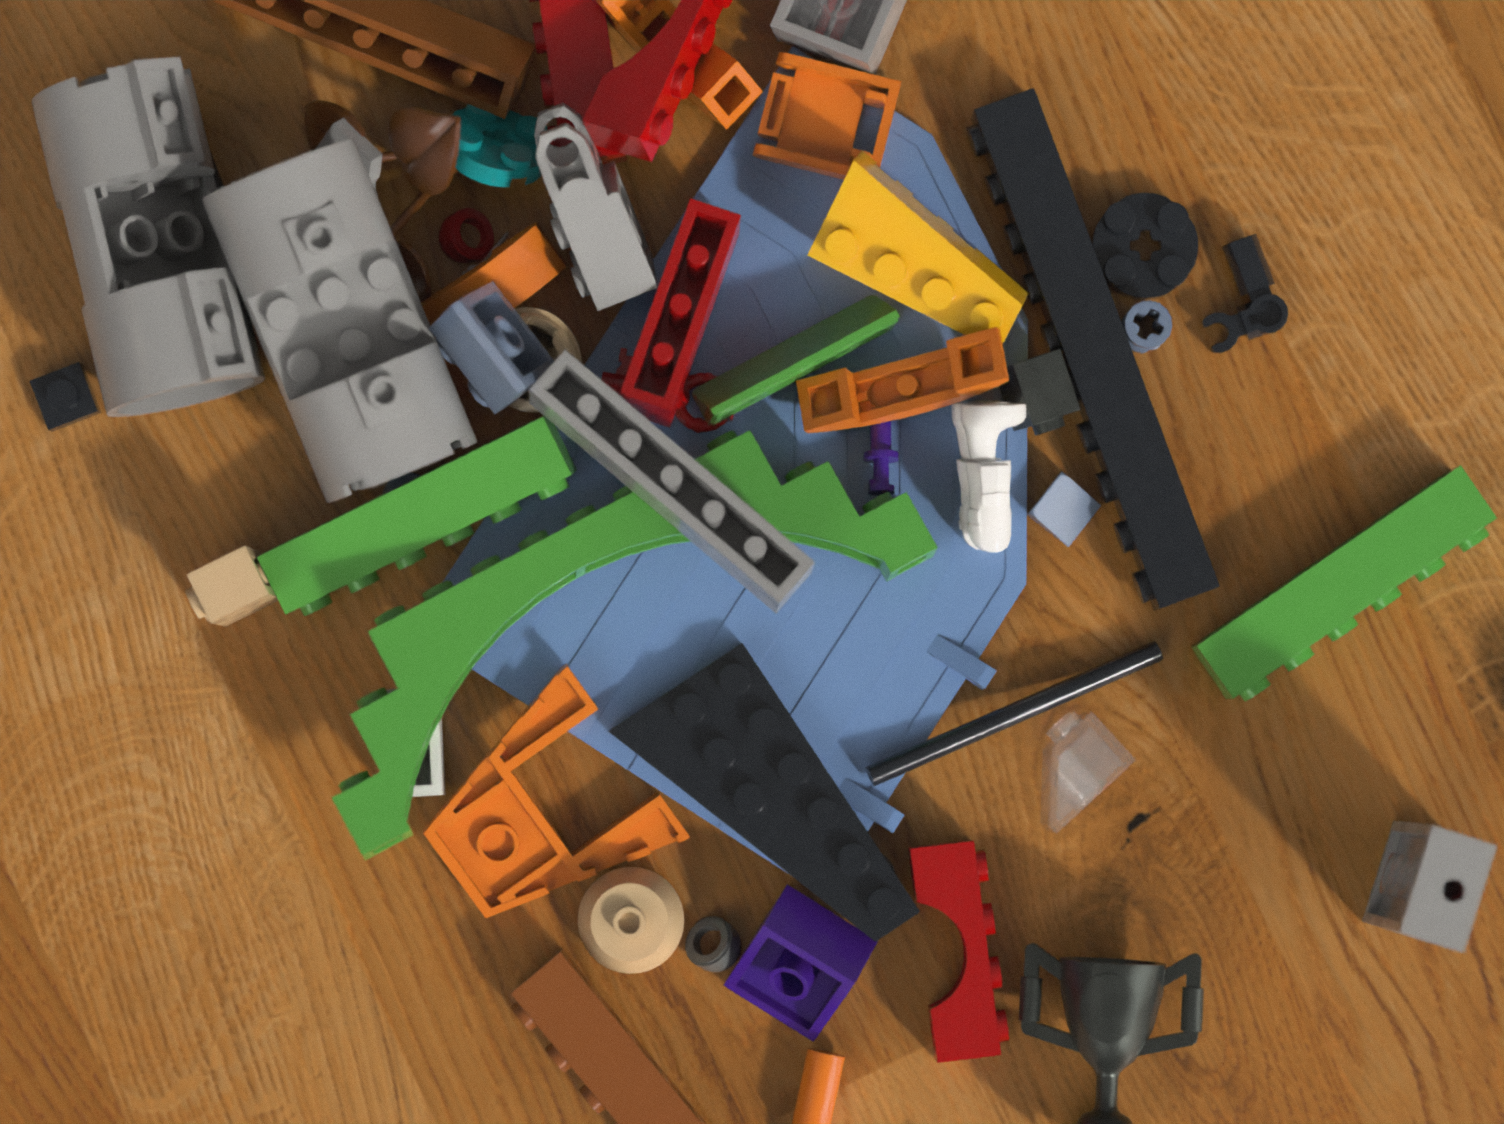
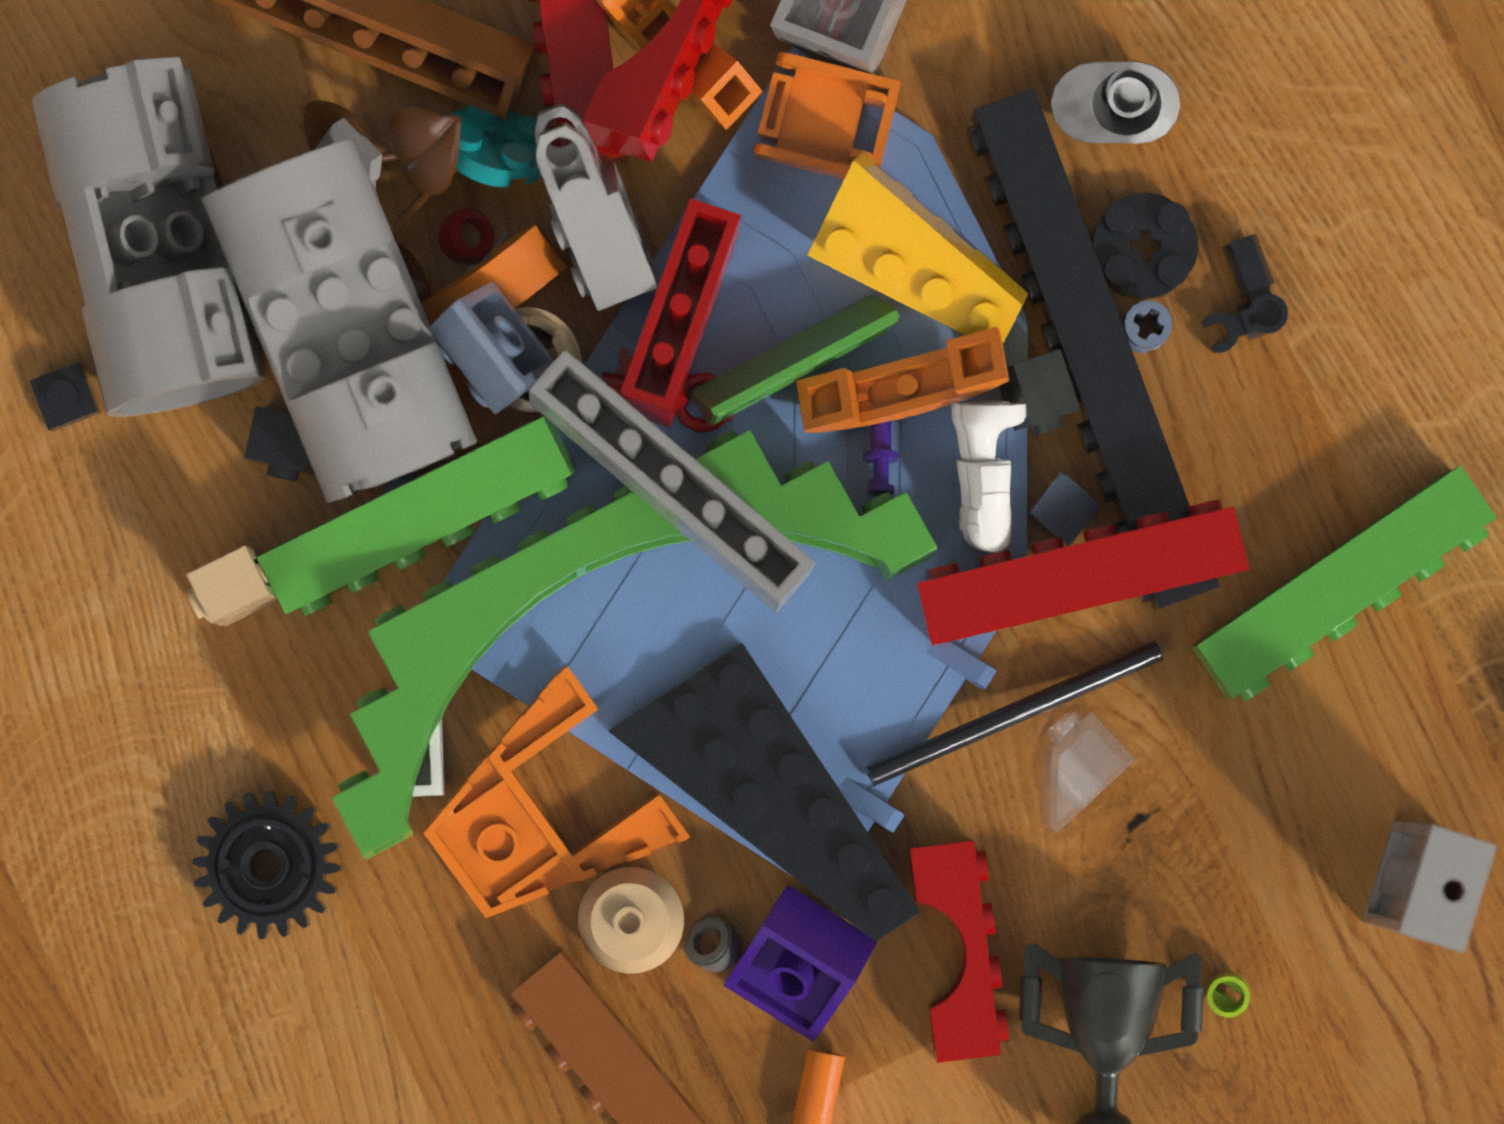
none -> black gear [192,791,343,939]
none -> black brick [244,406,314,482]
none -> red brick [917,499,1249,646]
none -> flat silver piece [1051,60,1180,144]
none -> lime hinge [1207,972,1250,1018]

